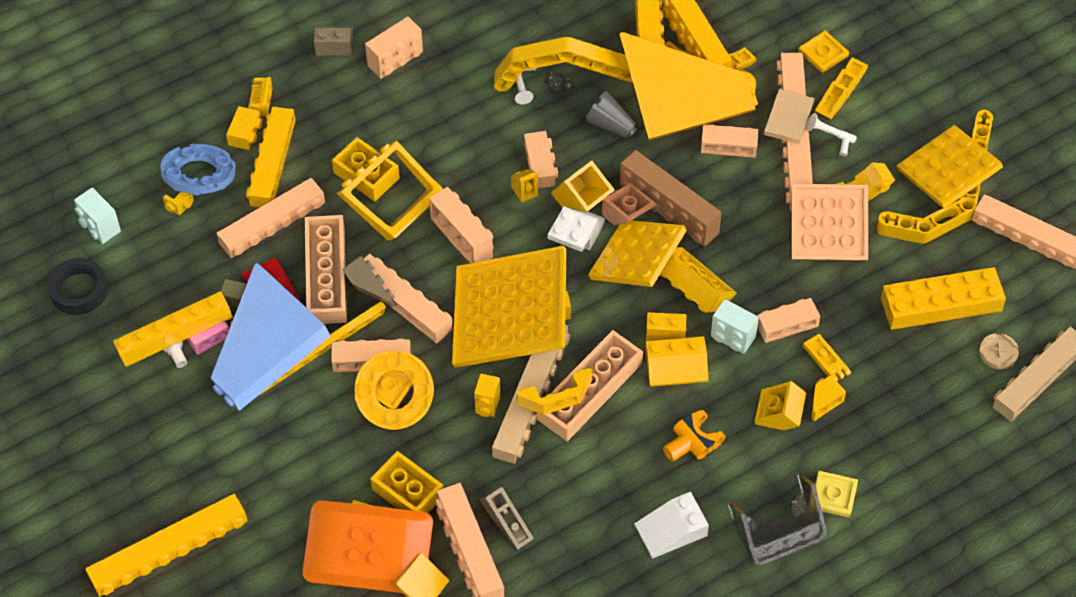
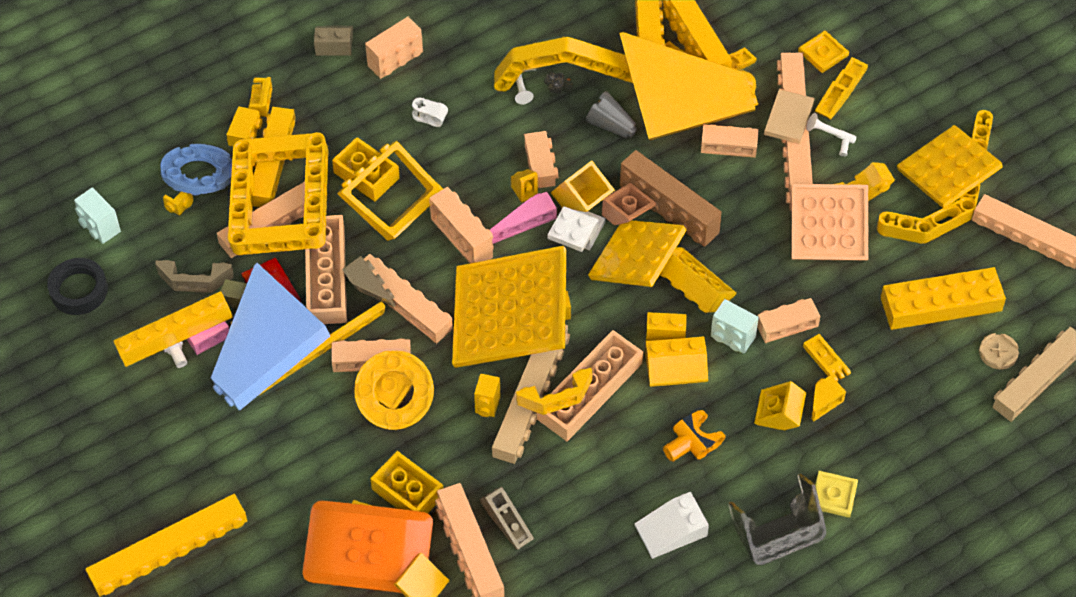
none -> dark tan slope [155,260,234,293]
none -> yellow beam [228,133,328,255]
none -> white piece [412,98,448,127]
none -> bright pink slope [490,192,557,244]

